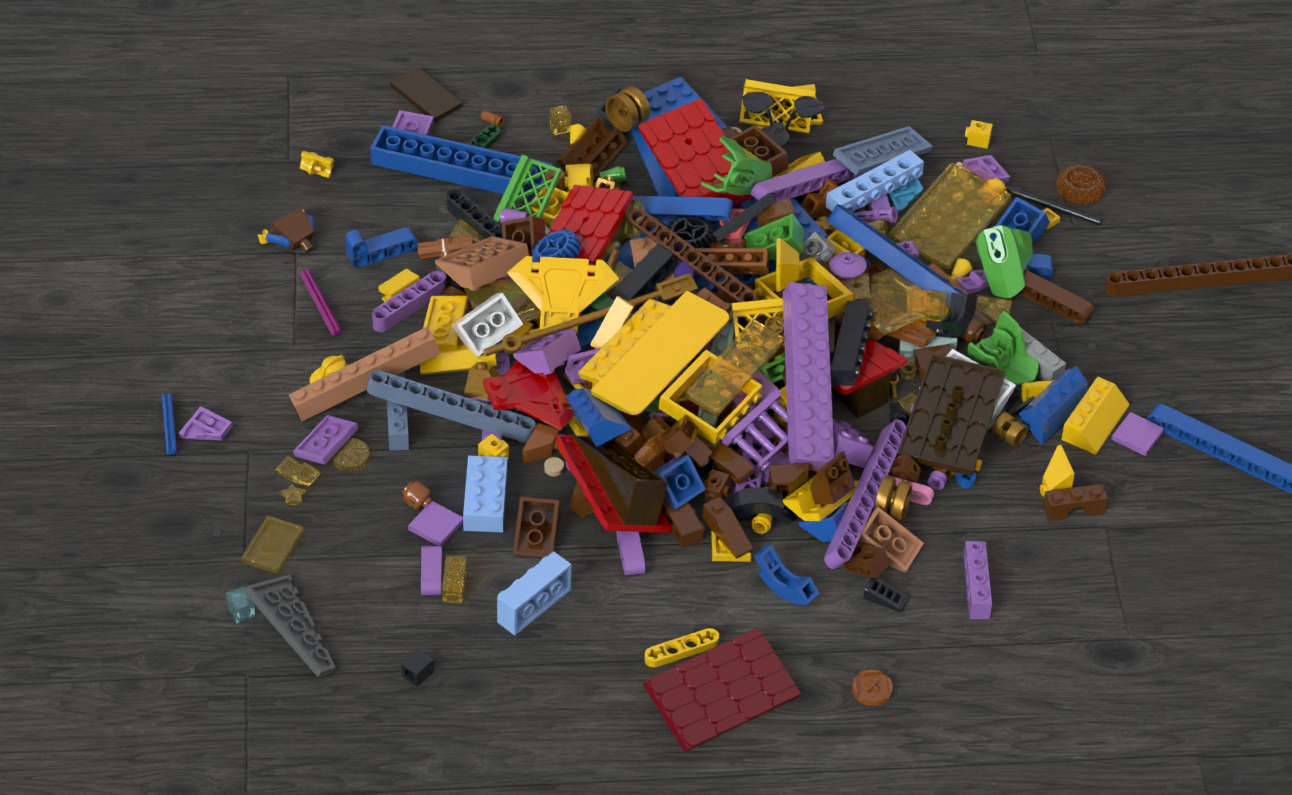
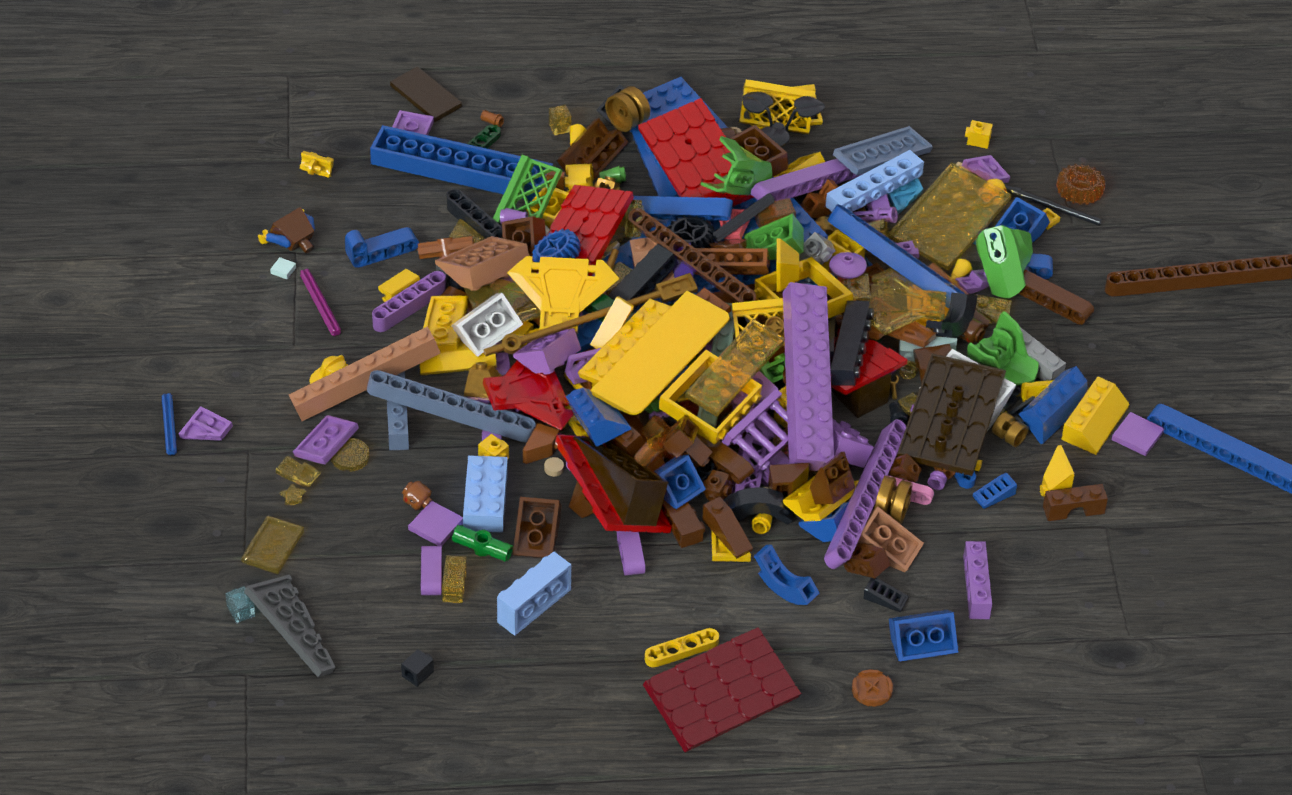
none -> light aqua tile [270,257,296,279]
none -> green piece [452,525,513,562]
none -> blue slope [889,610,958,661]
none -> blue slope [972,473,1017,509]

